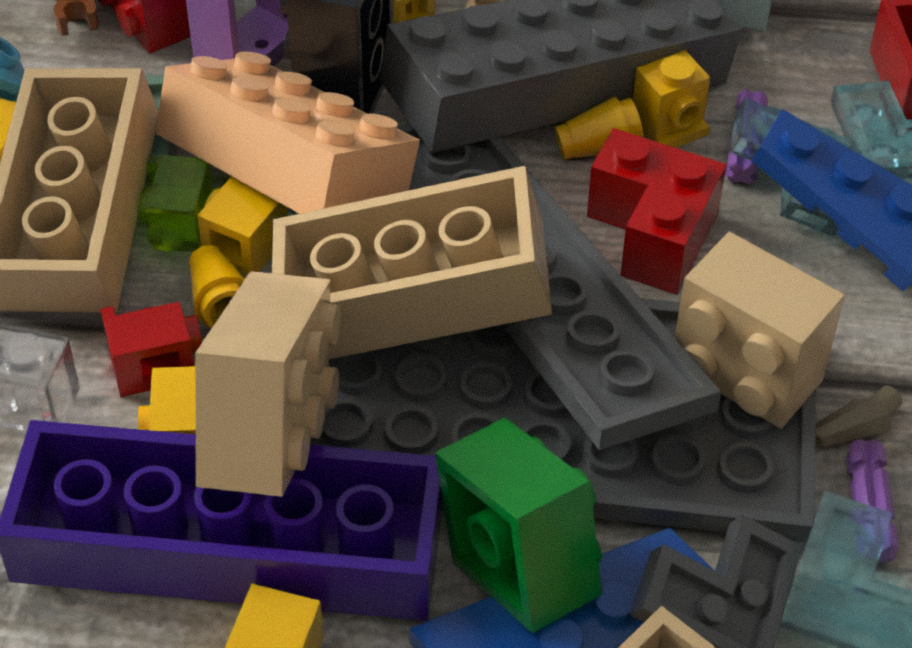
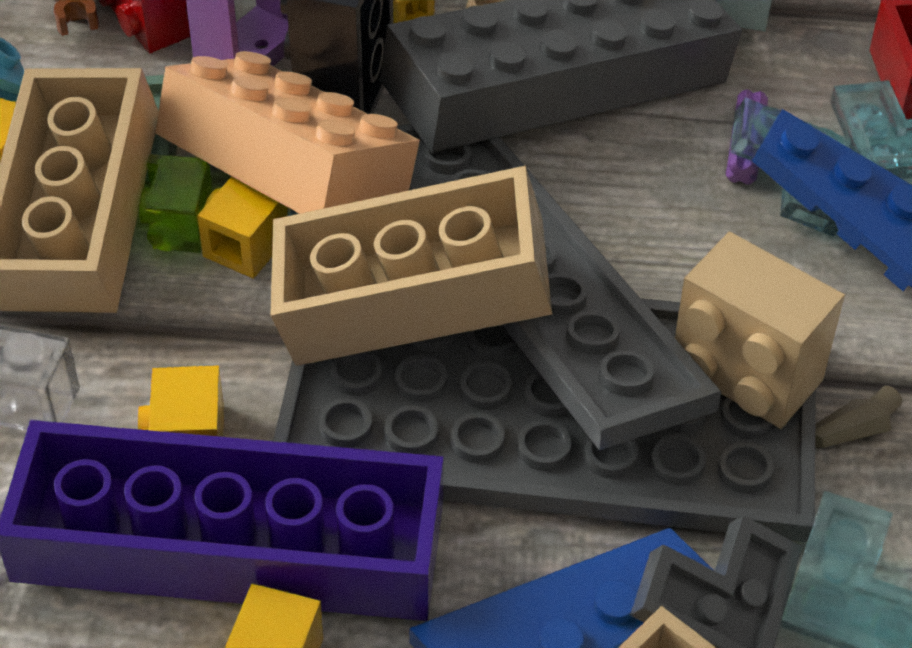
red brick [100,302,202,398] -> none
yellow cone [188,245,245,329] -> none
tan brick [195,271,341,497] -> none
green brick [435,418,602,633] -> none
yellow cone [554,96,644,160] -> none
red brick [586,128,727,295] -> none
yellow brick [633,50,710,148] -> none
medium lavender axle [846,439,899,563] -> none

